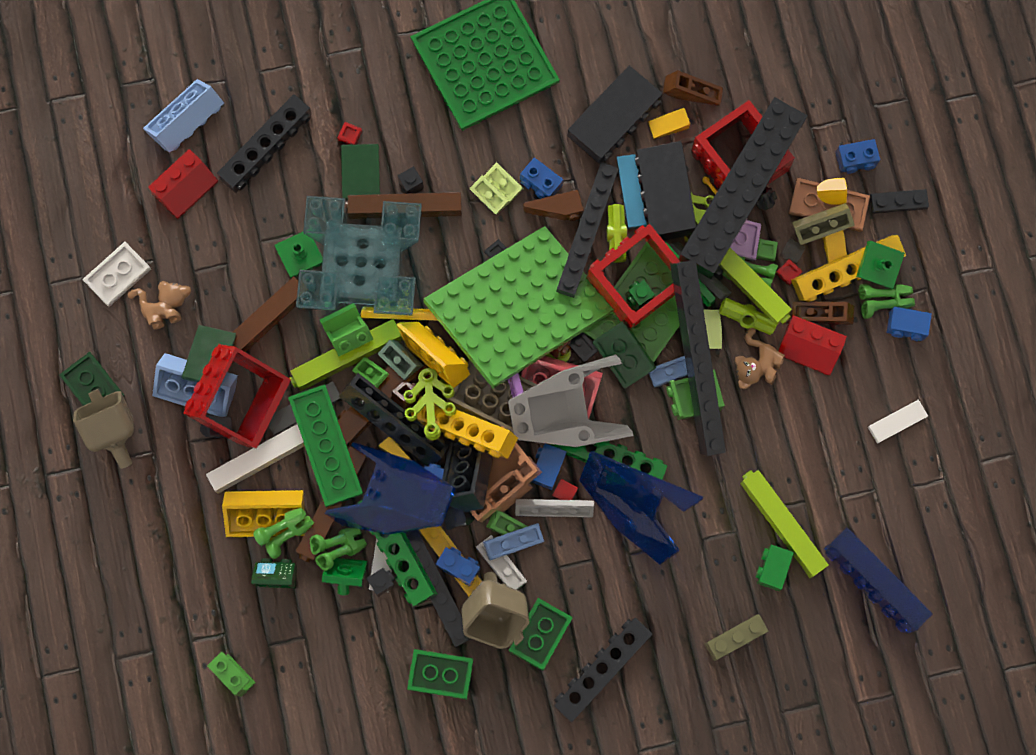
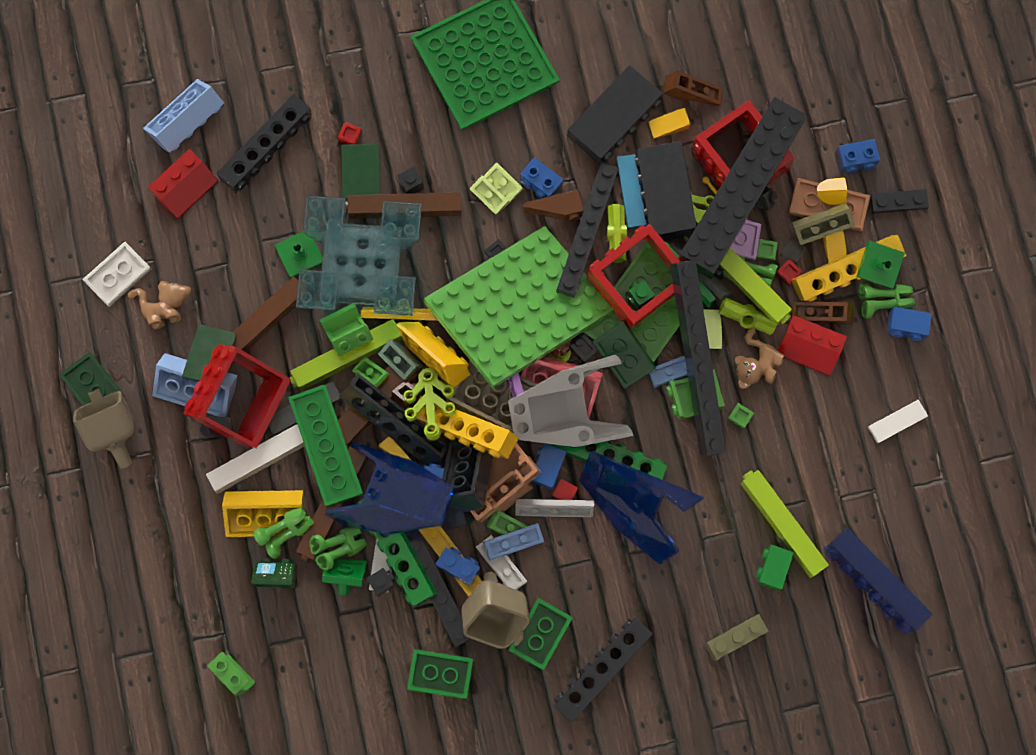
none -> bright green tile [727,403,754,430]

